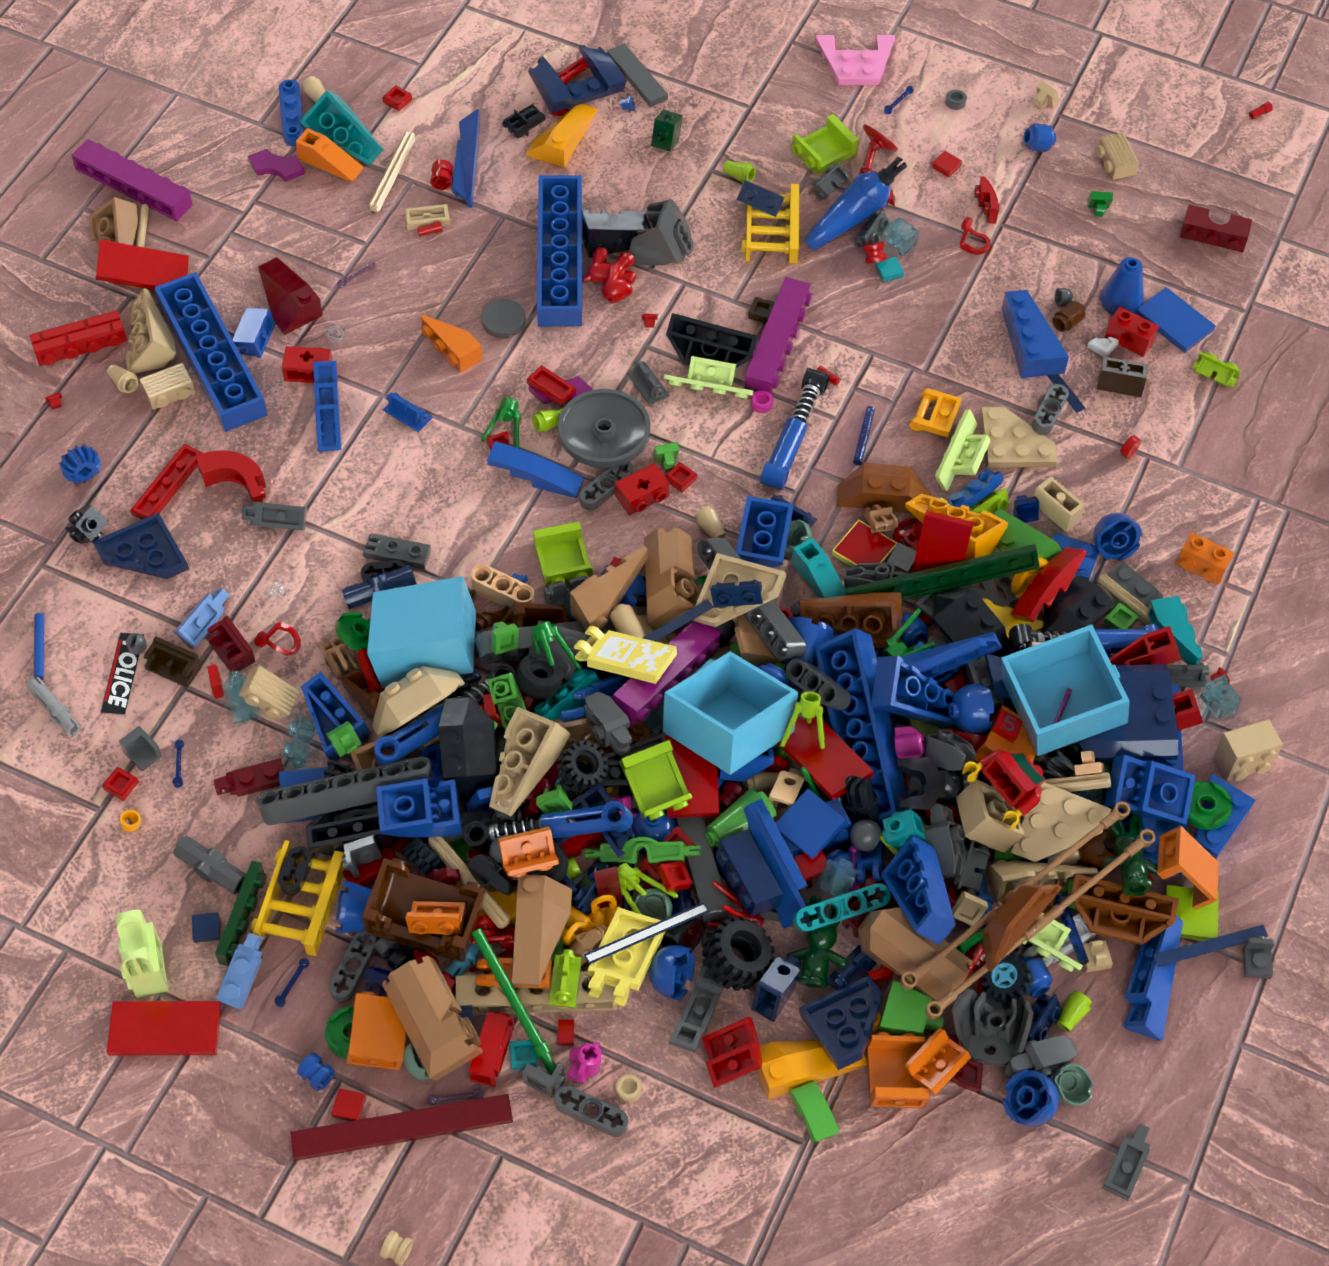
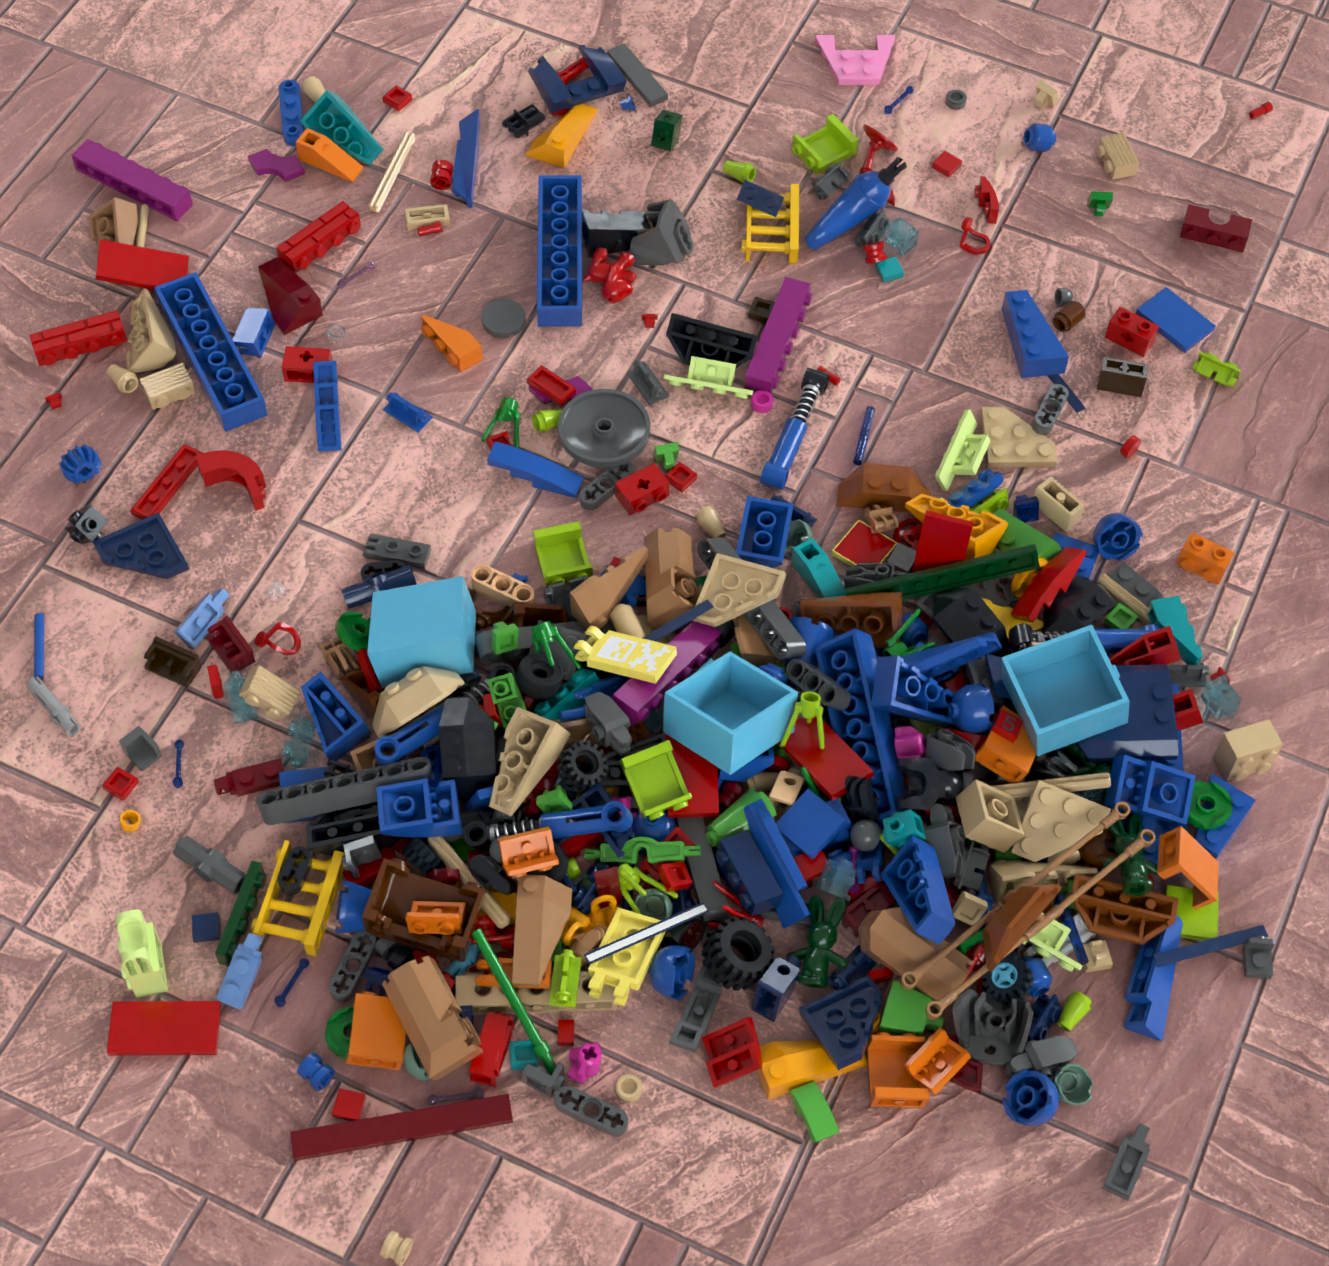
sticker [101,632,144,714] -> none
dark grey hinge [126,633,147,654] -> none
dark grey hinge [242,502,307,531] -> none
bright green tile [326,721,362,757] -> none
dark blue hinge [710,580,763,607] -> none
teal beam [793,883,891,932] -> none
light orange plate [909,388,962,438] -> none
red torso [962,749,1045,831] -> none
magenta hinge [1053,688,1072,724] -> none
light nougat tile [1074,751,1105,776] -> none
white tile [1087,337,1119,357] -> none
blue cone [1100,257,1144,315] -> none
none -> red brick [276,201,361,273]

